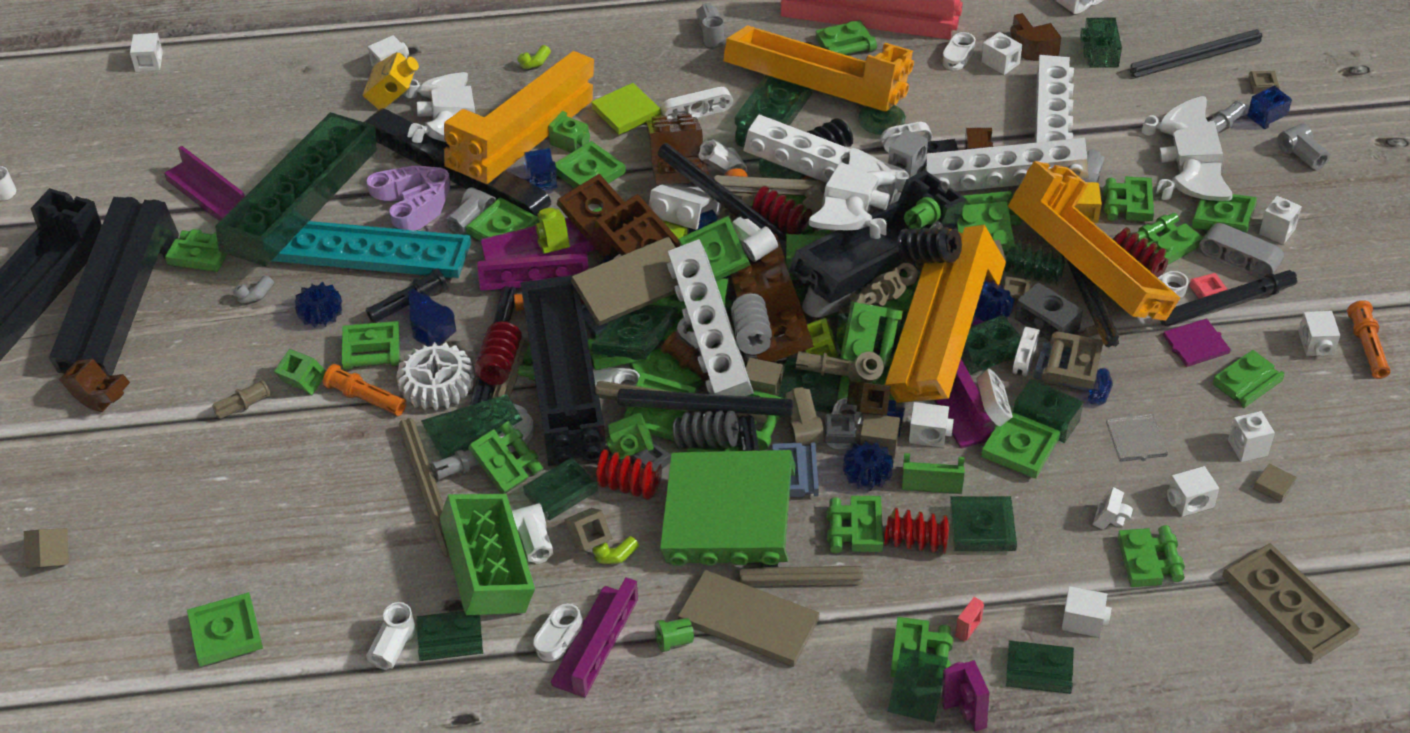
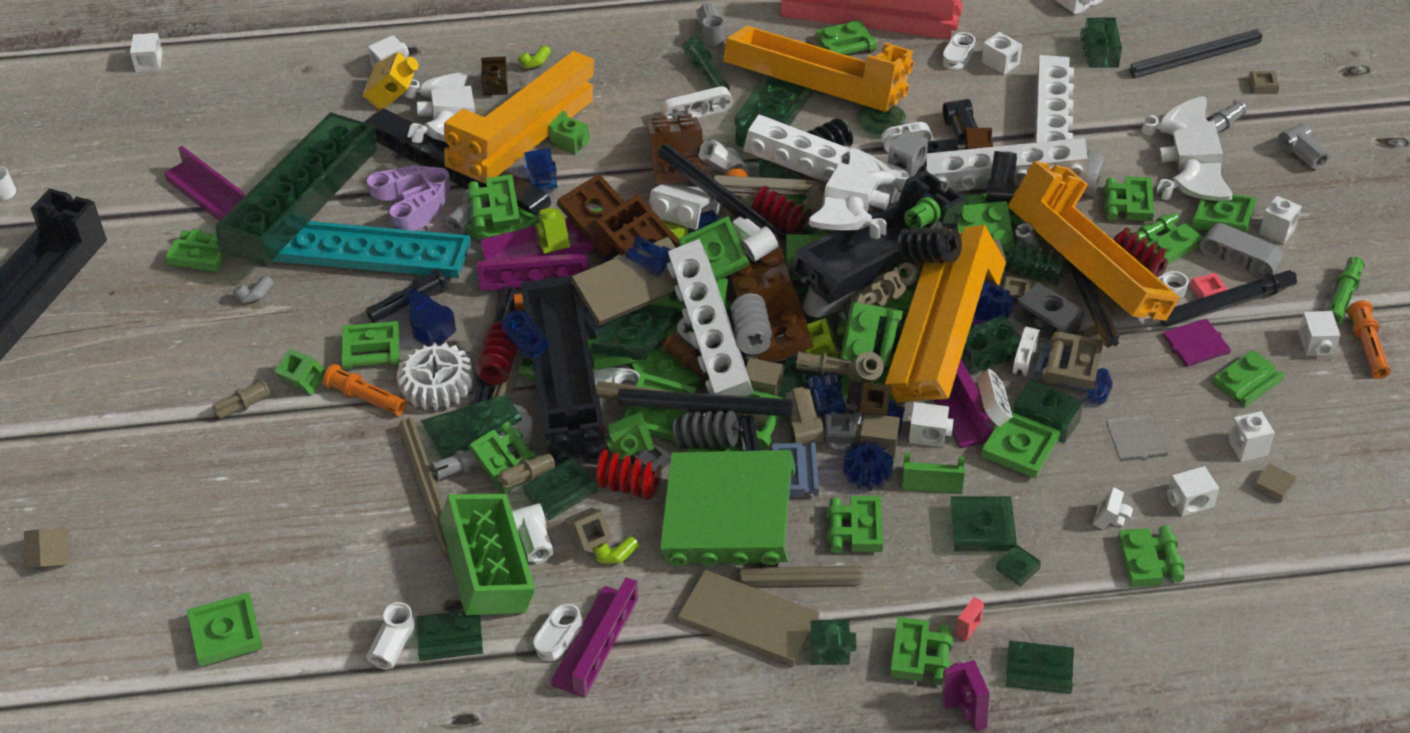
black brick [49,196,179,376] -> none
reddish brown brick [59,359,130,412] -> none
clear blue gear [295,282,342,328] -> none
bright green plate [552,141,626,188] -> none
lime tile [591,83,661,135] -> none
bright green bush [655,618,694,652] -> none
red piece [884,508,949,555] -> none
clear green plate [887,647,948,723] -> none
reddish brown brick [1010,13,1062,61] -> none
white brick [1061,586,1112,638] -> none
yellow panel [1075,182,1102,224] -> none
dark tan tile [1222,543,1360,664] -> none
clear blue brick [1247,86,1292,129] -> none
none -> bright green plate [467,174,520,232]
none -> dark brown brick [481,56,508,96]
none -> dark tan axle [498,453,555,488]
none -> clear blue plate [502,310,548,358]
none -> clear blue piece [625,236,672,277]
none -> clear green pin [683,36,730,91]
none -> clear blue piece [806,373,847,416]
none -> clear green brick [810,619,856,665]
none -> black piece [942,99,978,144]
none -> black piece [985,151,1017,205]
none -> clear green plate [996,544,1041,587]
none -> light grey pin [1015,223,1040,256]
none -> bright green pin [1328,256,1365,325]

